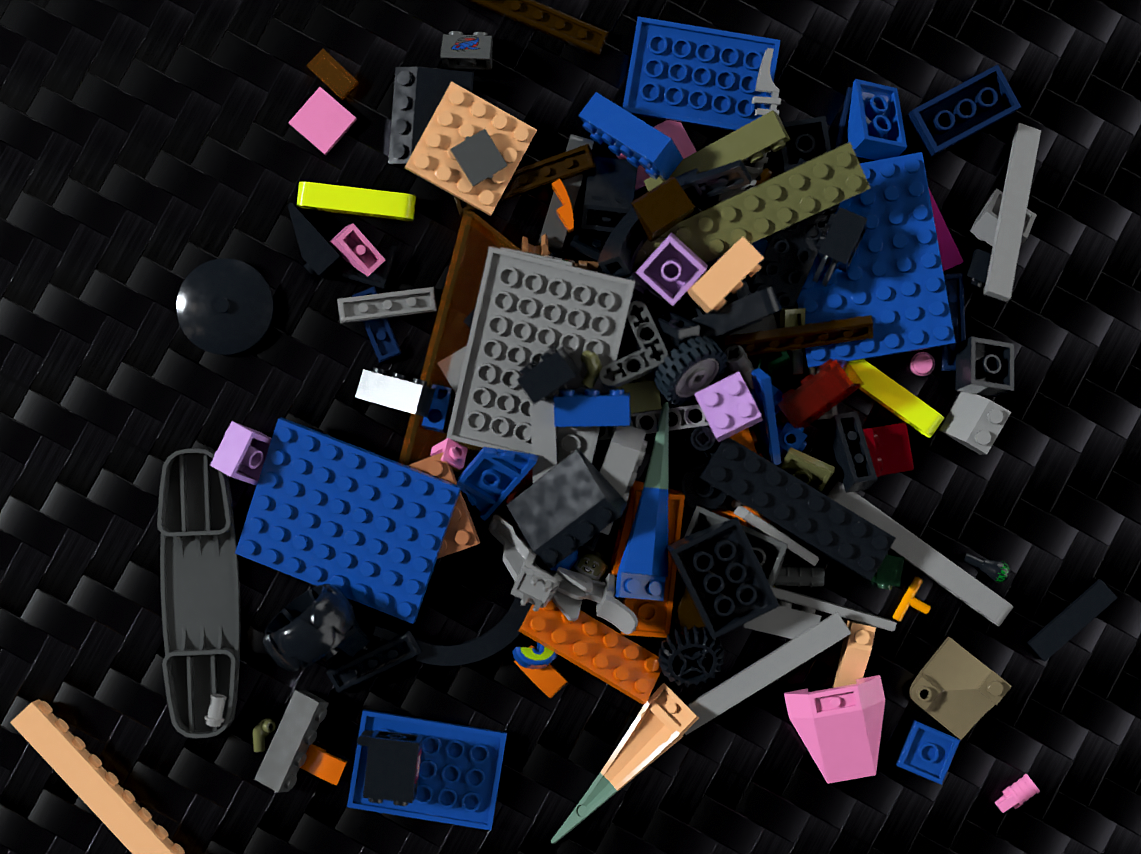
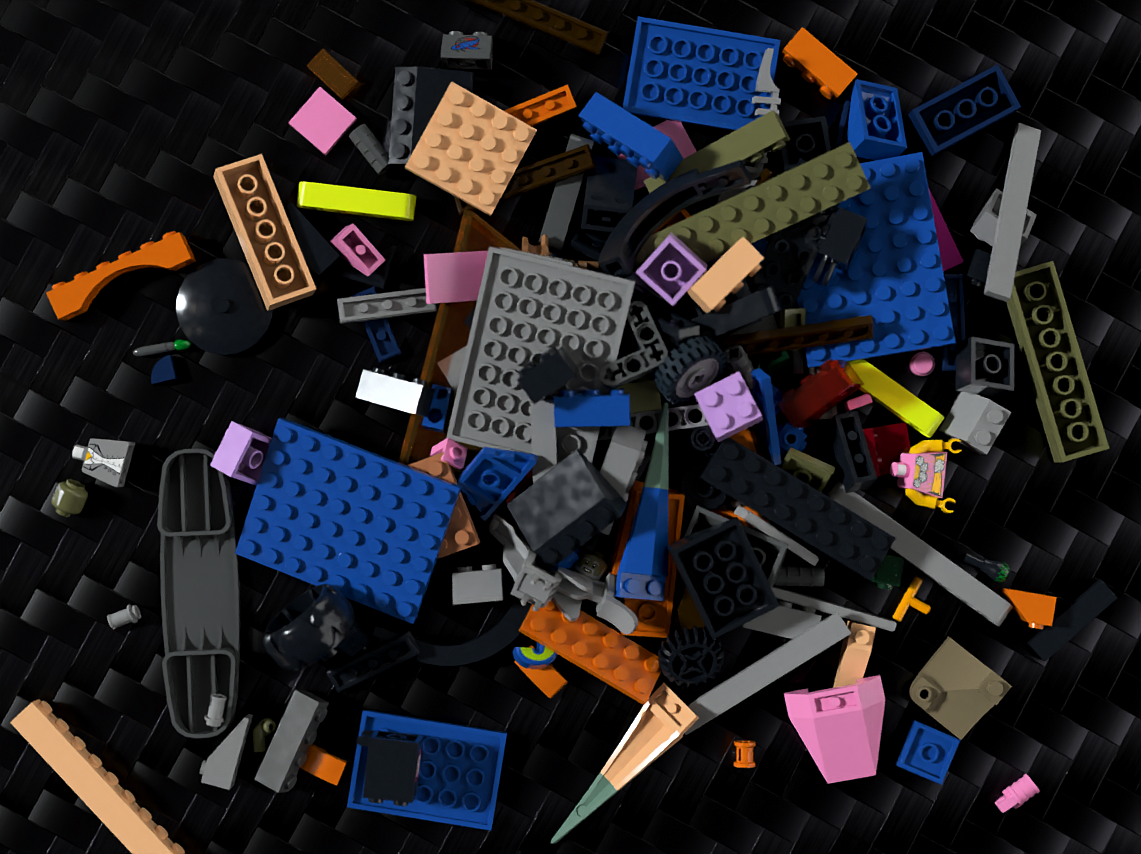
dark grey piece [450,129,508,187] -> none
orange slope [552,179,574,234] -> none
olive arm [581,350,602,389] -> none
dark brown slope [631,176,695,242] -> none
none -> orange arch [46,231,196,321]
none -> olive head [51,479,88,517]
none -> light grey torso [72,438,135,487]
none -> light grey pin [107,605,141,629]
none -> dark grey piece [133,340,192,356]
none -> dark blue tile [151,355,177,384]
none -> light grey slope [200,714,253,790]
none -> light nougat brick [213,154,316,311]
none -> dark grey axle [349,124,393,175]
none -> bright pink tile [424,251,488,304]
none -> light grey slope [452,564,504,605]
none -> orange plate [504,85,577,127]
none -> orange bush [734,740,756,768]
none -> orange brick [781,27,858,101]
none -> bright pink tile [843,394,873,411]
none -> torso [890,438,962,514]
none -> orange slope [1001,588,1057,629]
none -> olive brick [1006,261,1109,462]

